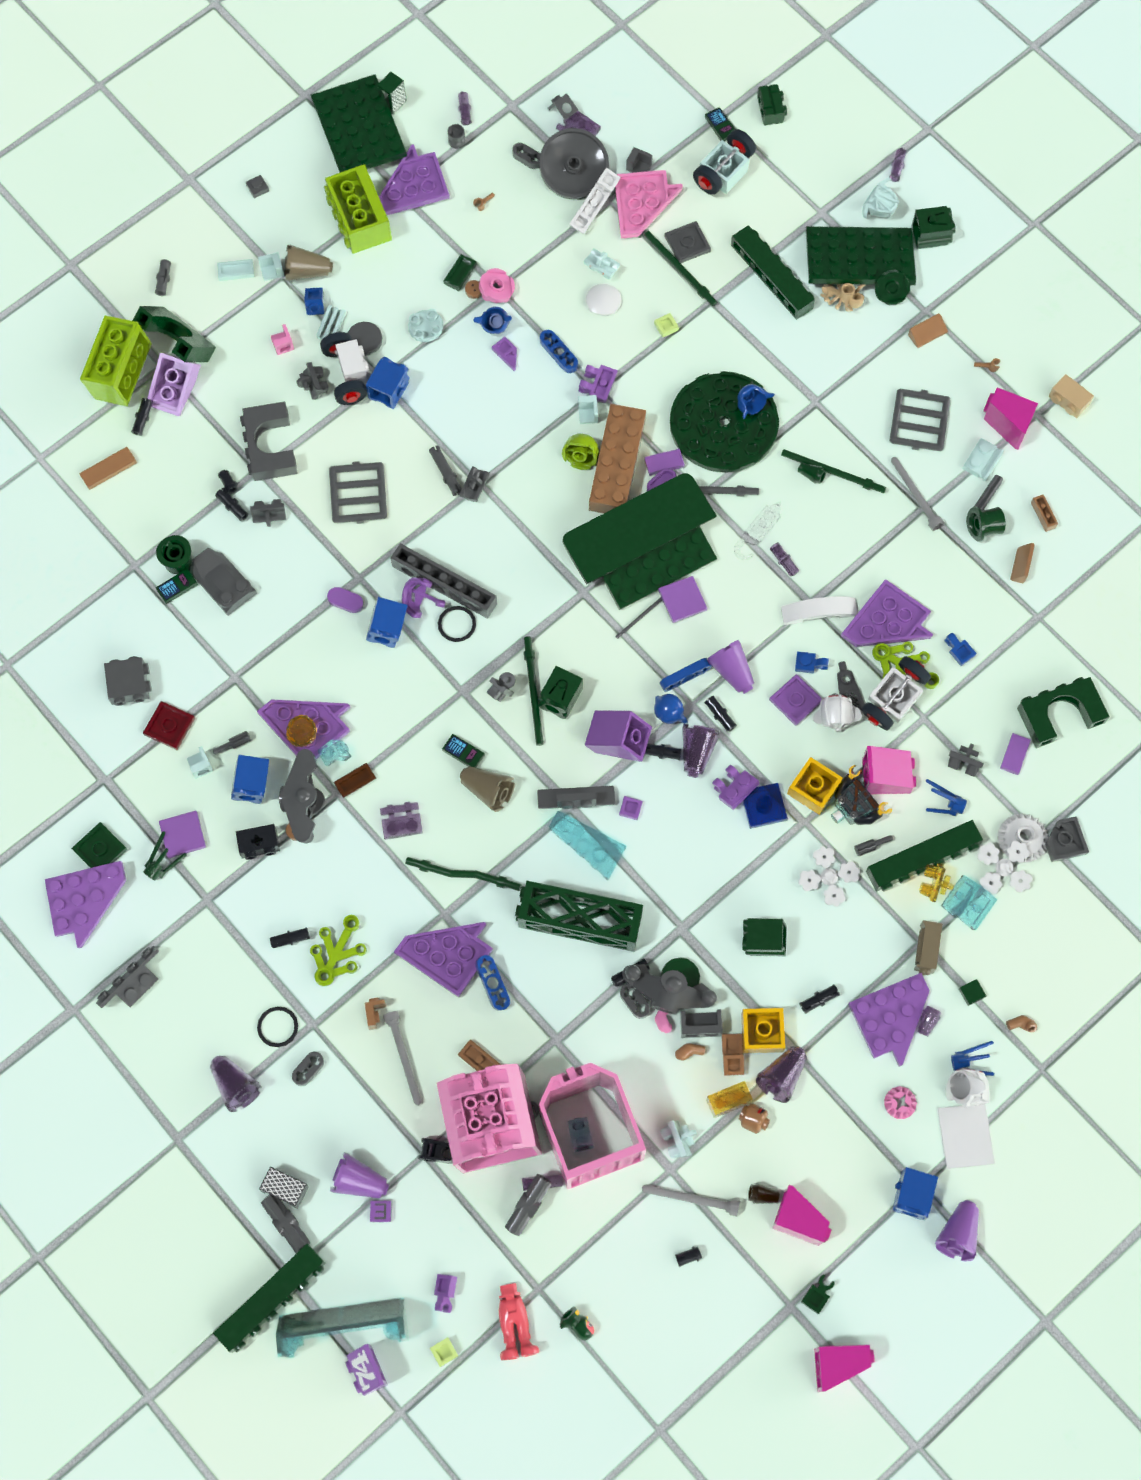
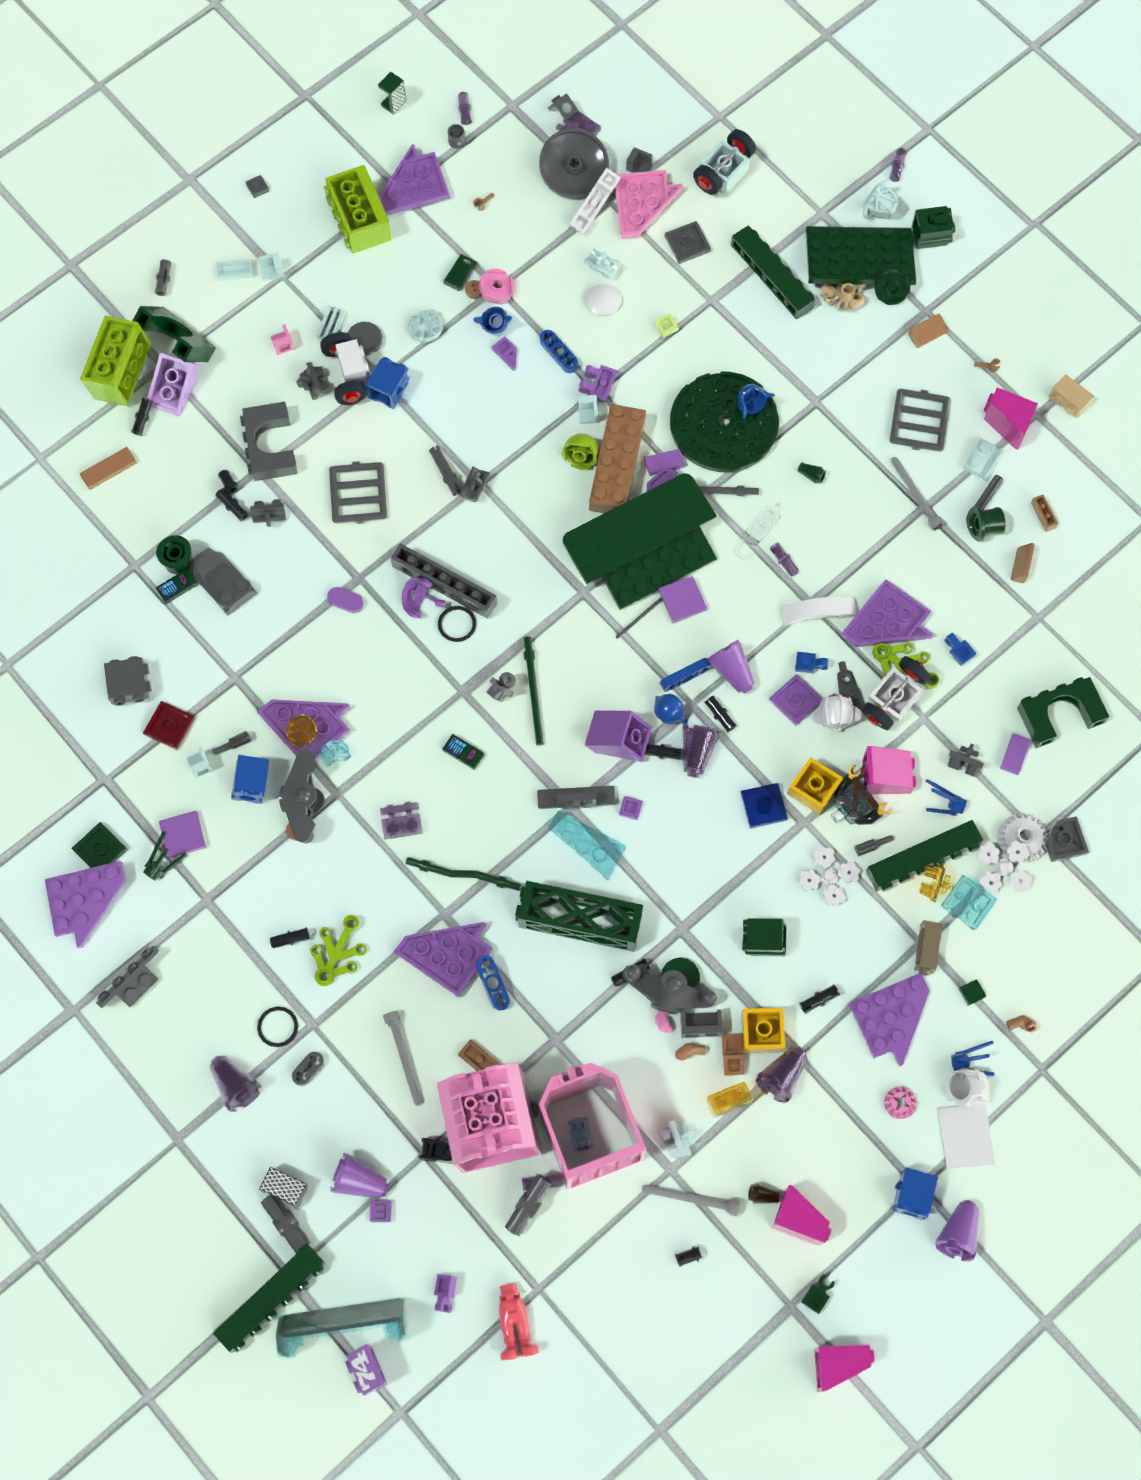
black brick [235,824,280,860] -> none
dark tan cone [284,244,333,281] -> none
blue bracket [304,287,324,315] -> none
dark green plate [311,74,407,173] -> none
reddish brown tile [334,763,377,798] -> none
medium nougat bracket [365,998,386,1030] -> none
blue piece [366,597,408,648] -> none
yellowish green plate [430,1337,458,1368] -> none
dark tan cone [460,766,515,812] -> none
dark grey beam [512,143,540,169] -> none
dark green piece [538,666,583,719] -> none
dark green animal [559,1306,594,1341] -> none
dark grey beam [620,984,650,1019] -> none
dark green bar [644,230,718,307] -> none
tile [705,107,735,142] -> none
medium lavender plate [712,764,759,810] -> none
medium nougat head [739,1103,770,1134] -> none
dark green brick [757,84,787,126] -> none
dark green bar [781,449,887,494] -> none
clear purple cone [917,1006,942,1037] -> none

